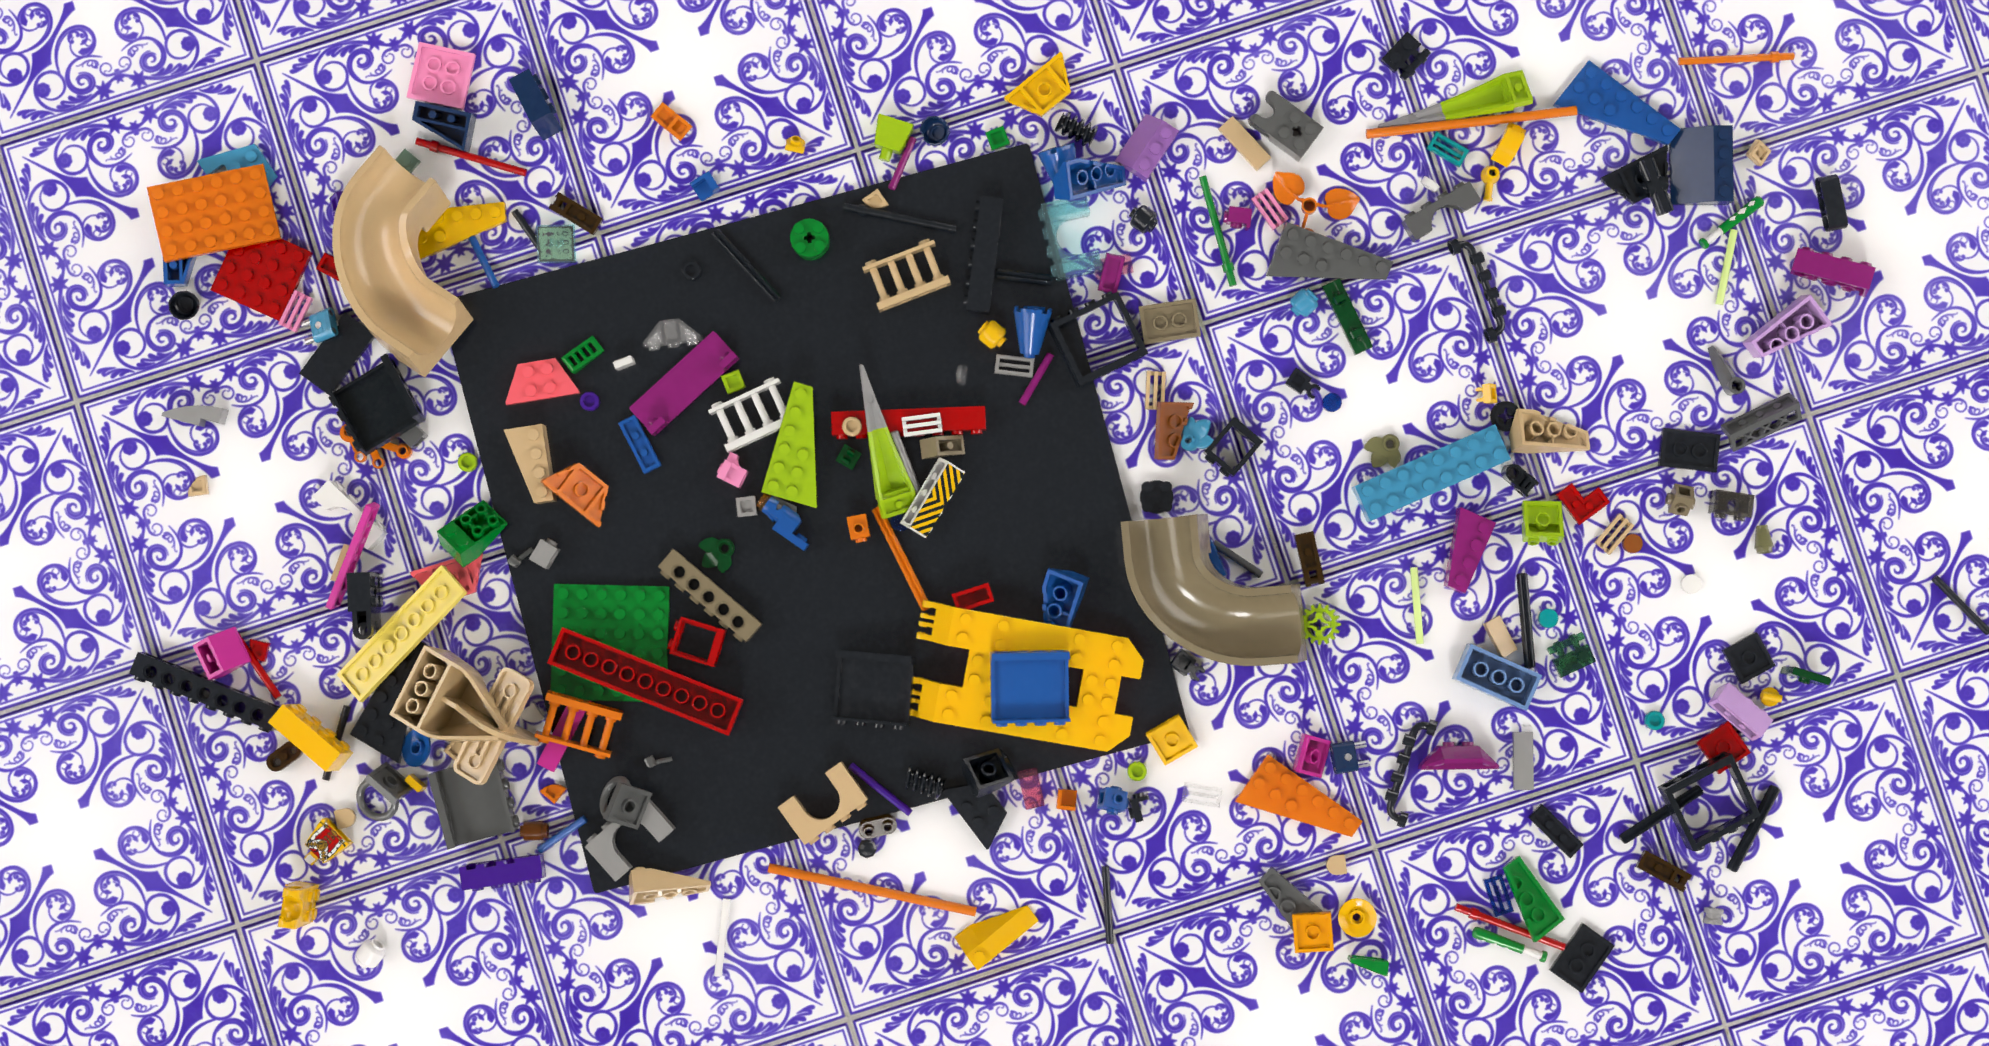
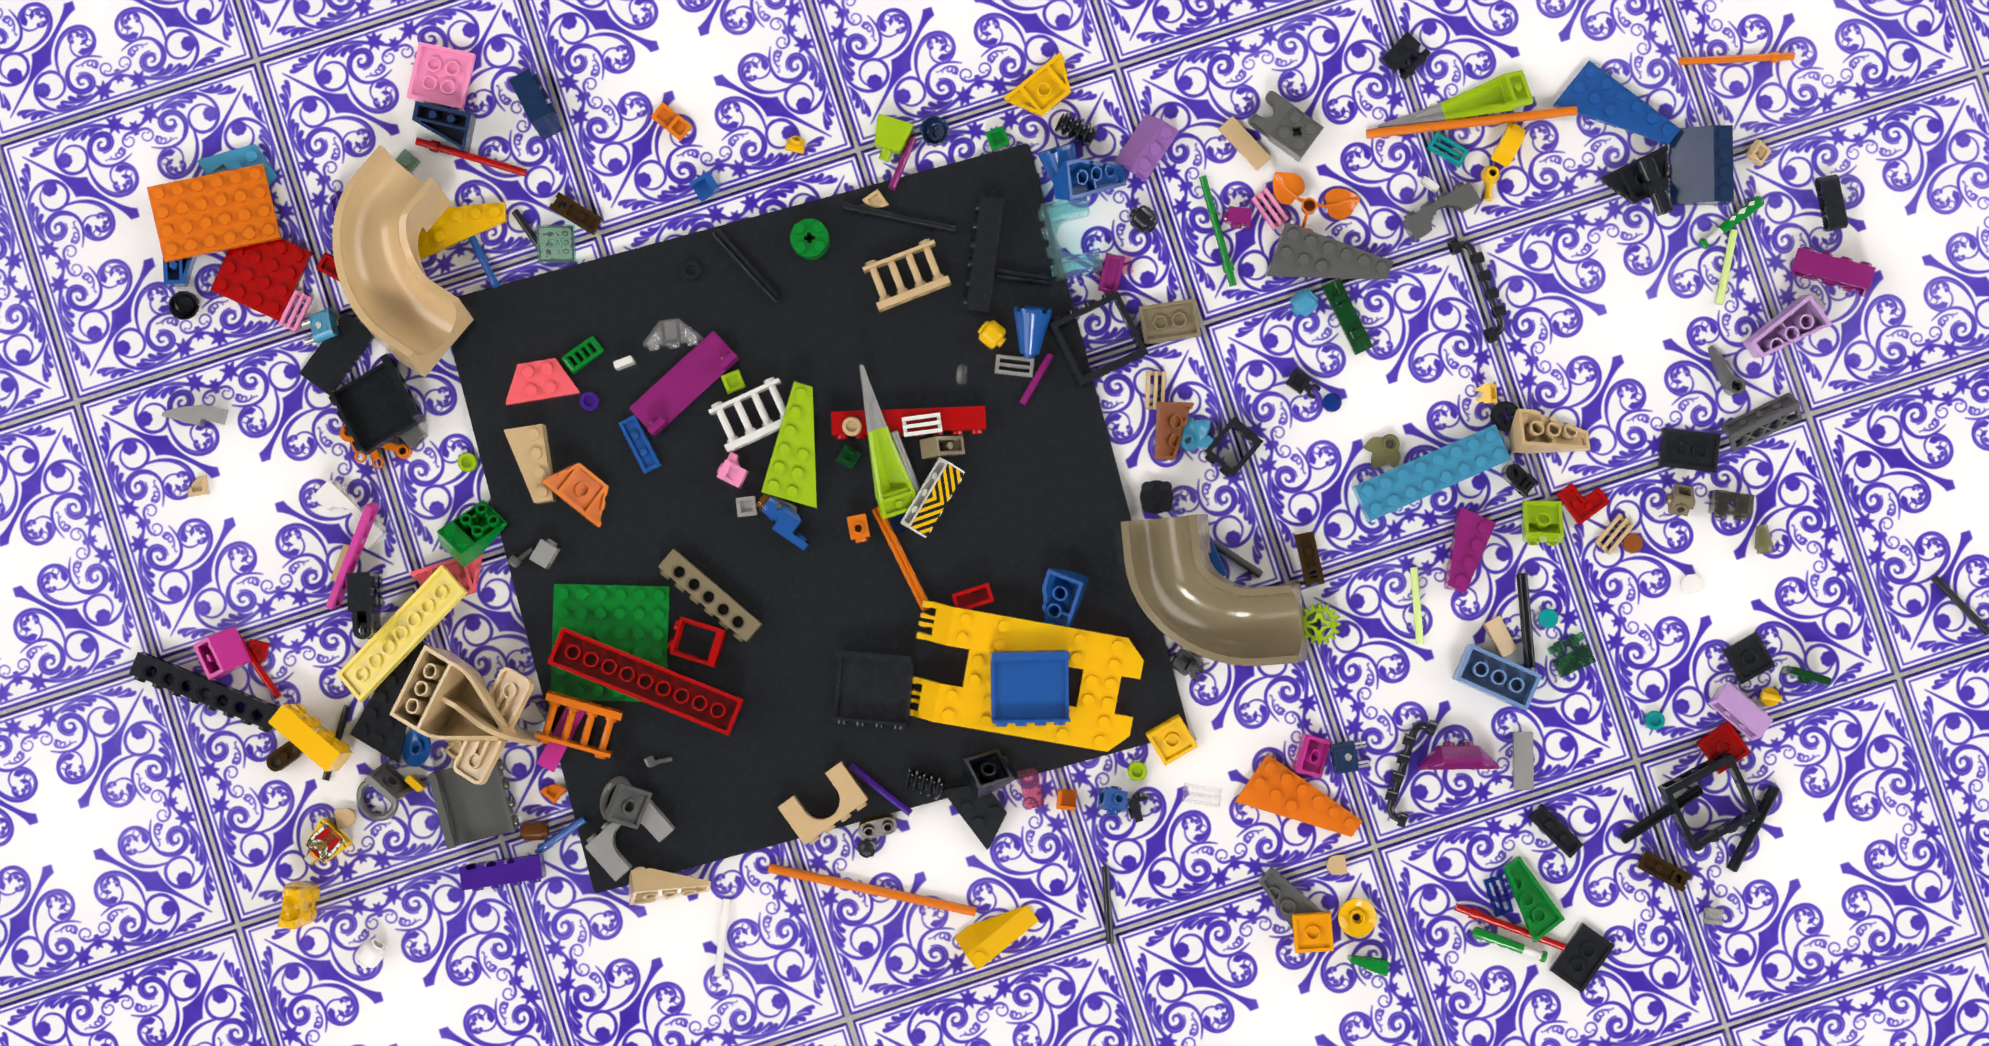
dark green plate [699,537,735,573] -> none

